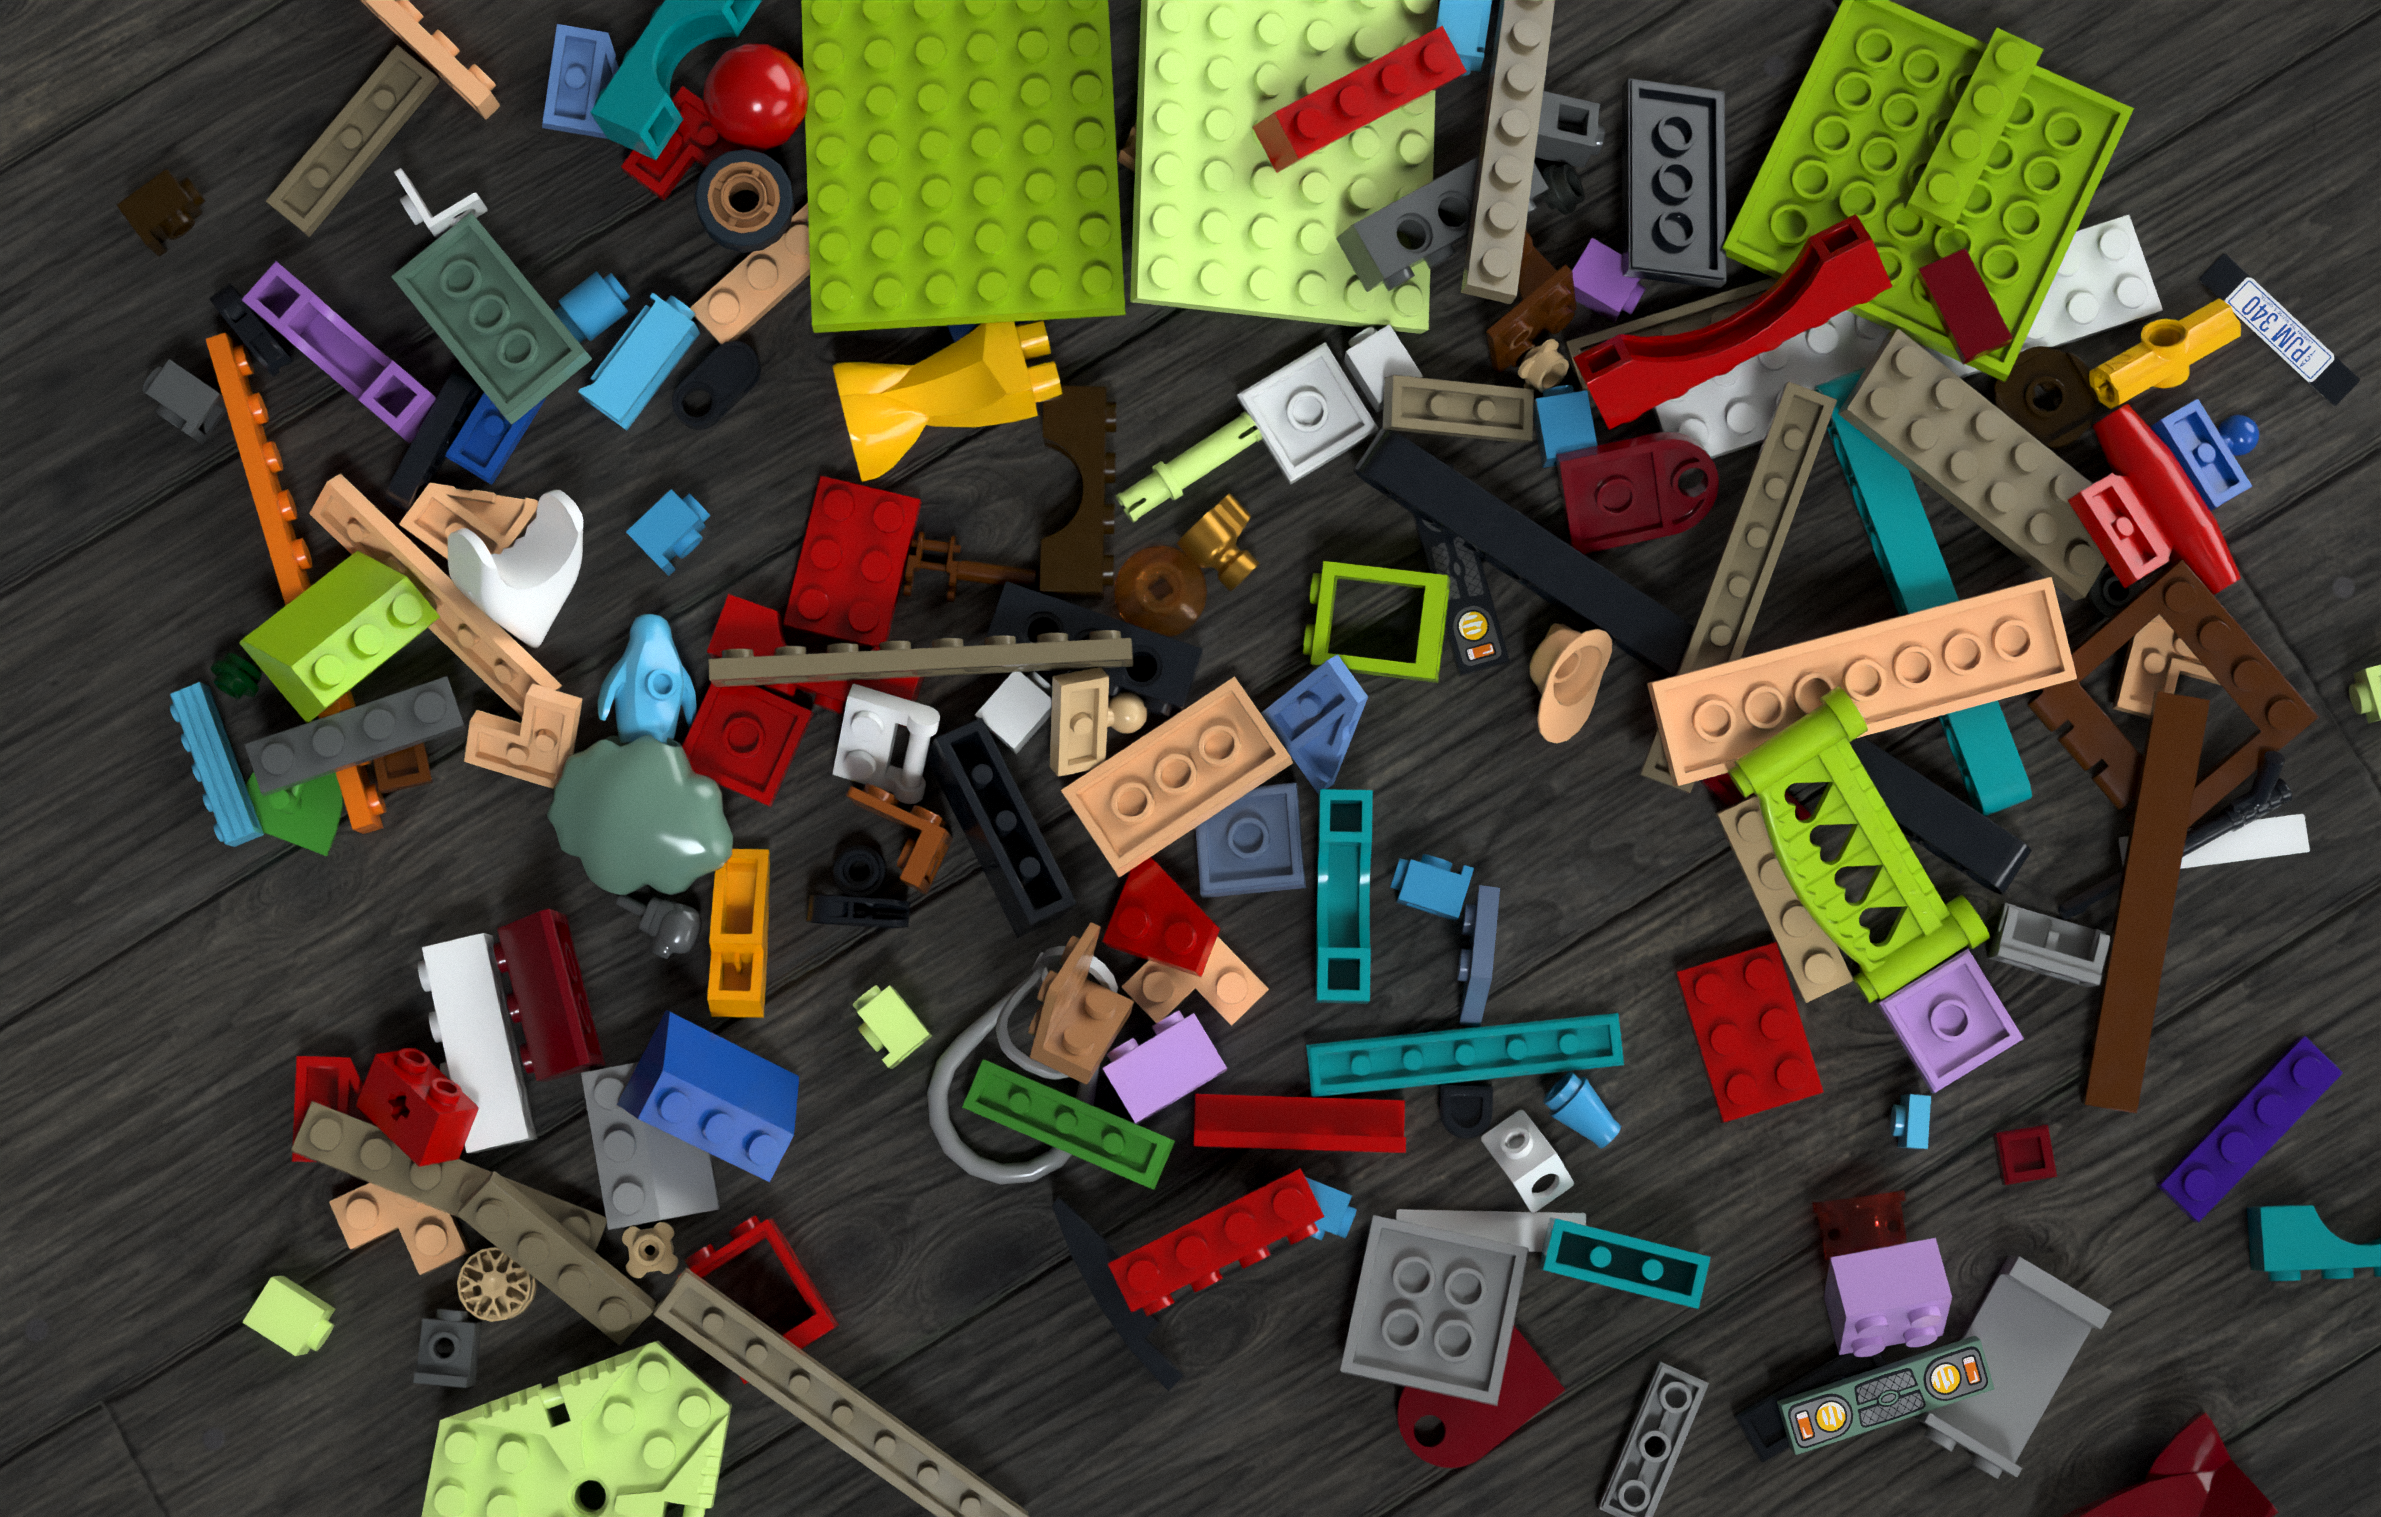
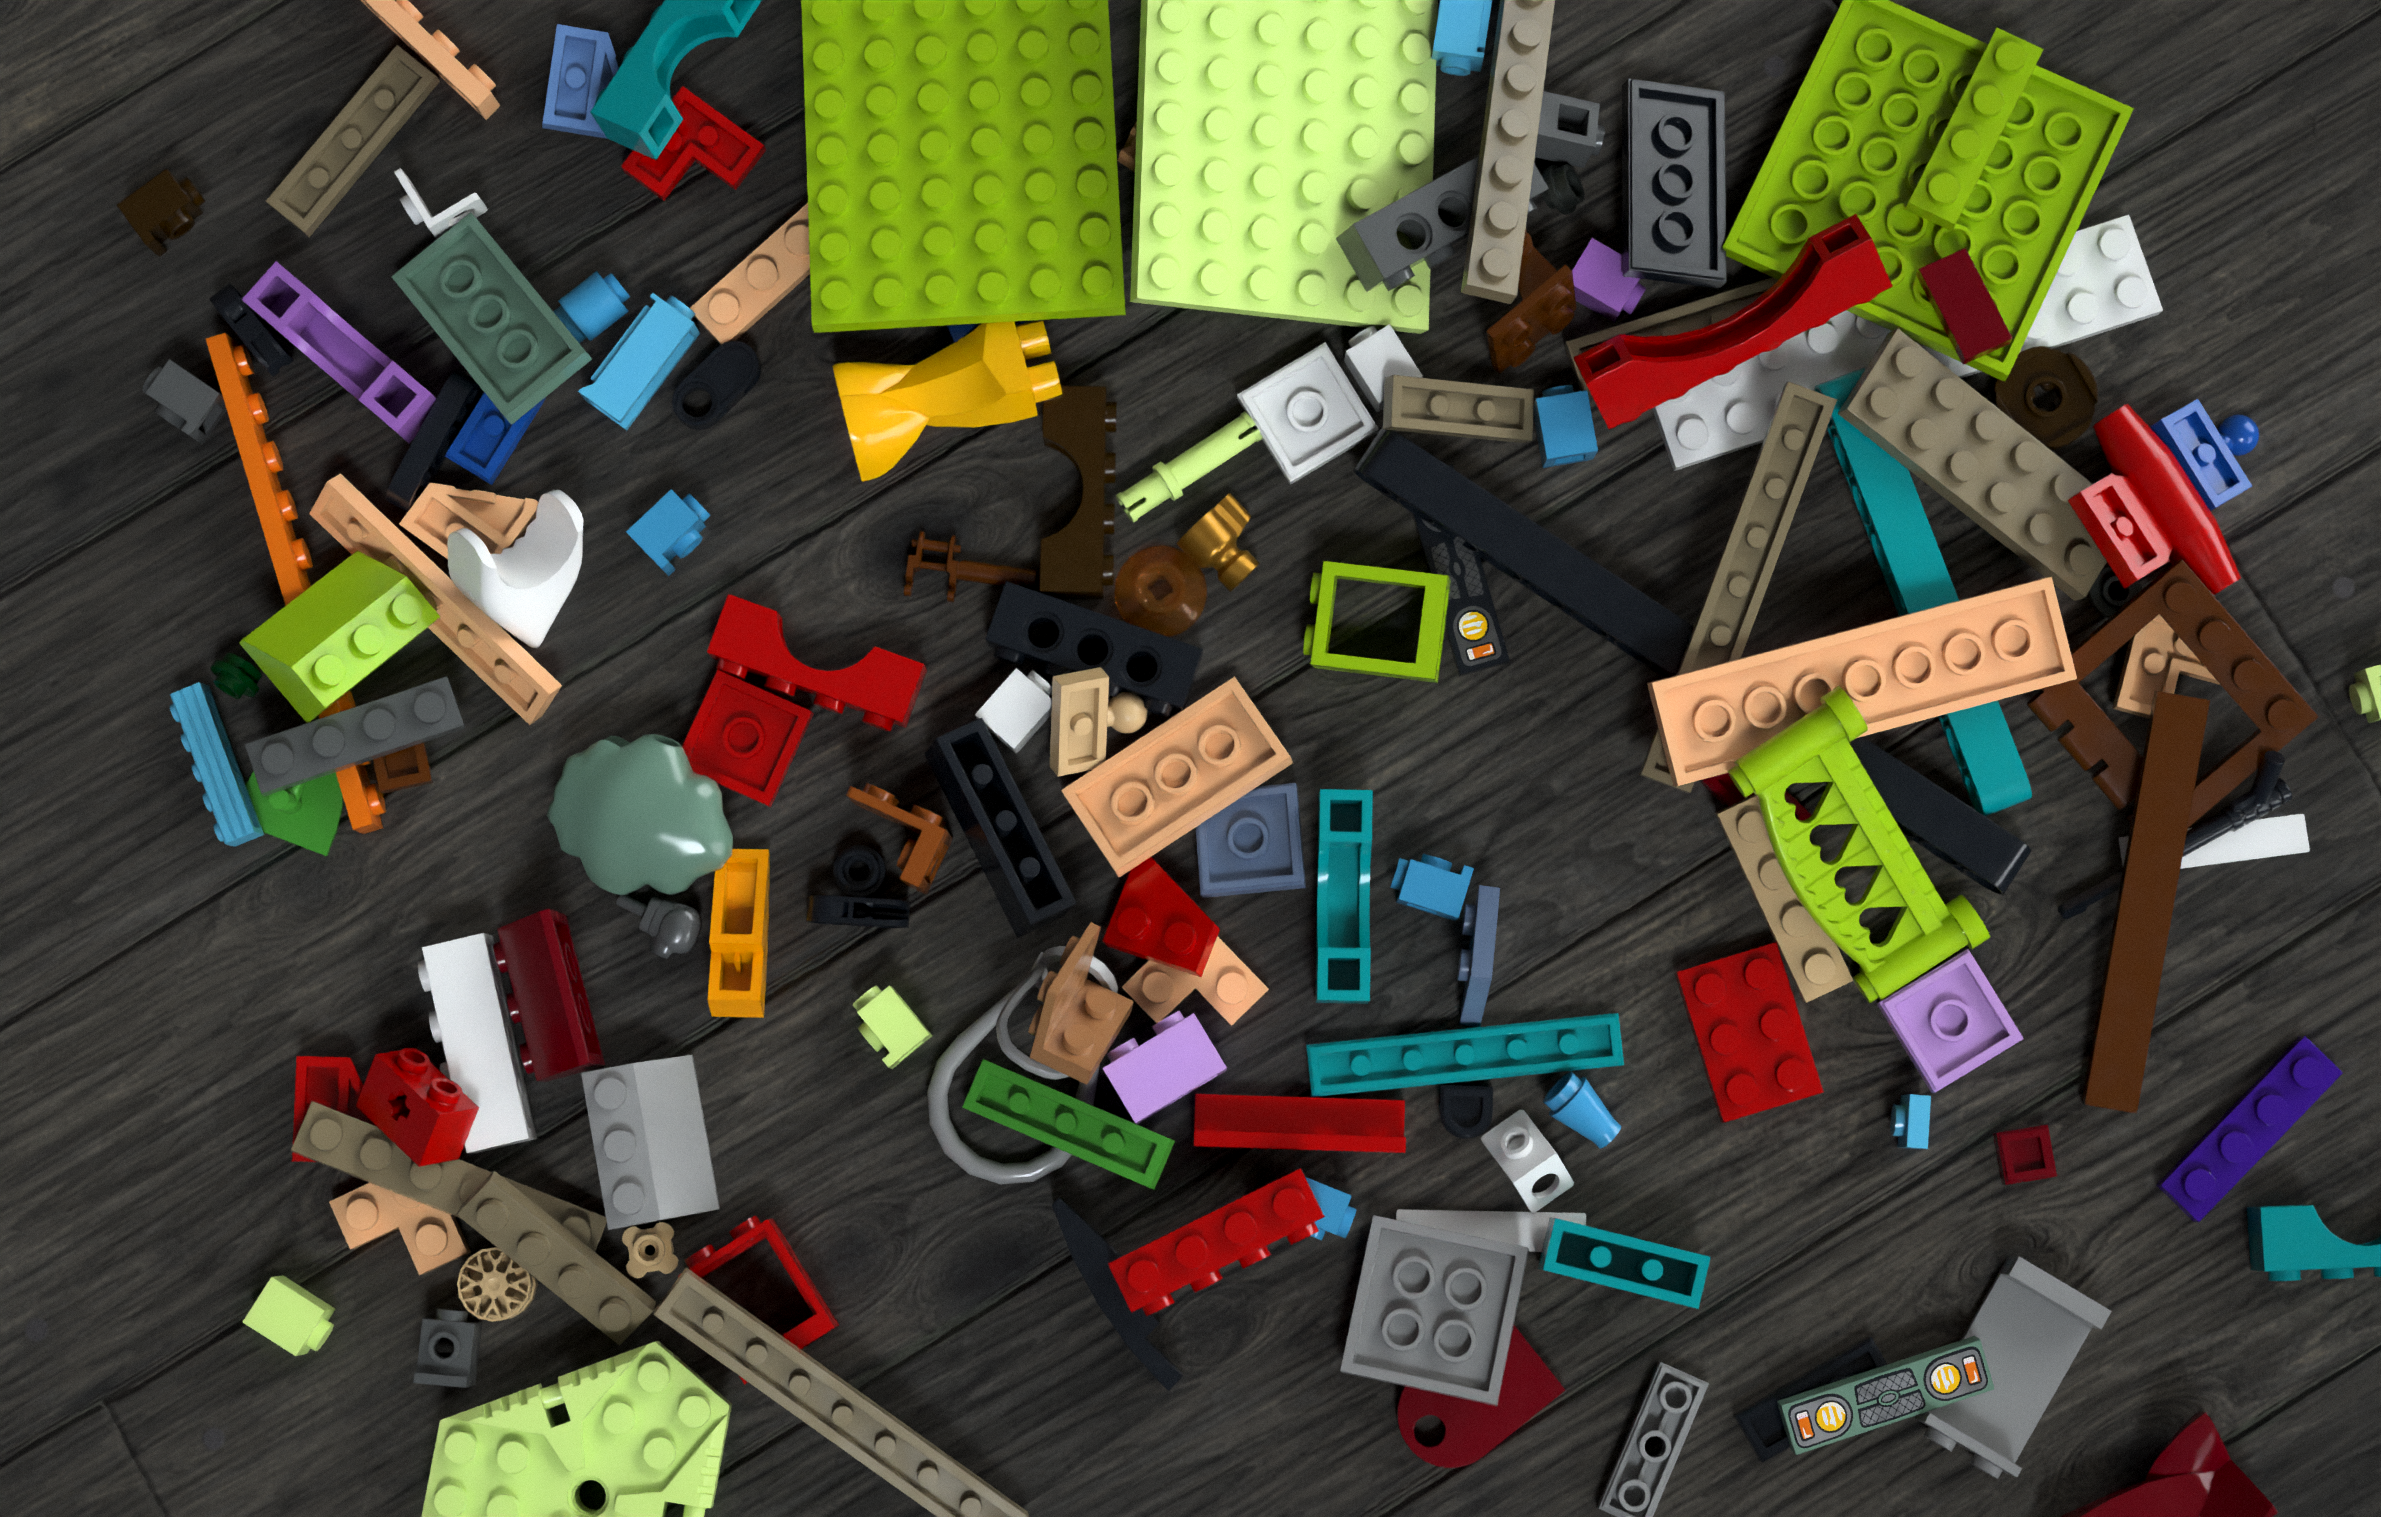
light nougat plate [464,684,582,789] -> none
medium azure animal [598,614,697,744] -> none
blue slope [617,1010,799,1182] -> none
wheel [695,149,795,253] -> none
red piece [703,43,809,151] -> none
dark tan plate [709,630,1133,687] -> none
red plate [783,476,922,648] -> none
white plate [832,684,940,804] -> none
red arch [1252,26,1467,173] -> none
medium blue wing [1261,654,1368,794] -> none
tan plate [1518,339,1569,393] -> none
light nougat piece [1529,623,1612,744] -> none
dark red tile [1556,432,1719,554] -> none
clear red piece [1812,1190,1907,1260] -> none
lavender brick [1824,1238,1952,1357] -> none
light grey hinge [1988,903,2110,987] -> none
yellow piece [2089,298,2241,409] -> none
sticker [2200,254,2360,406] -> none

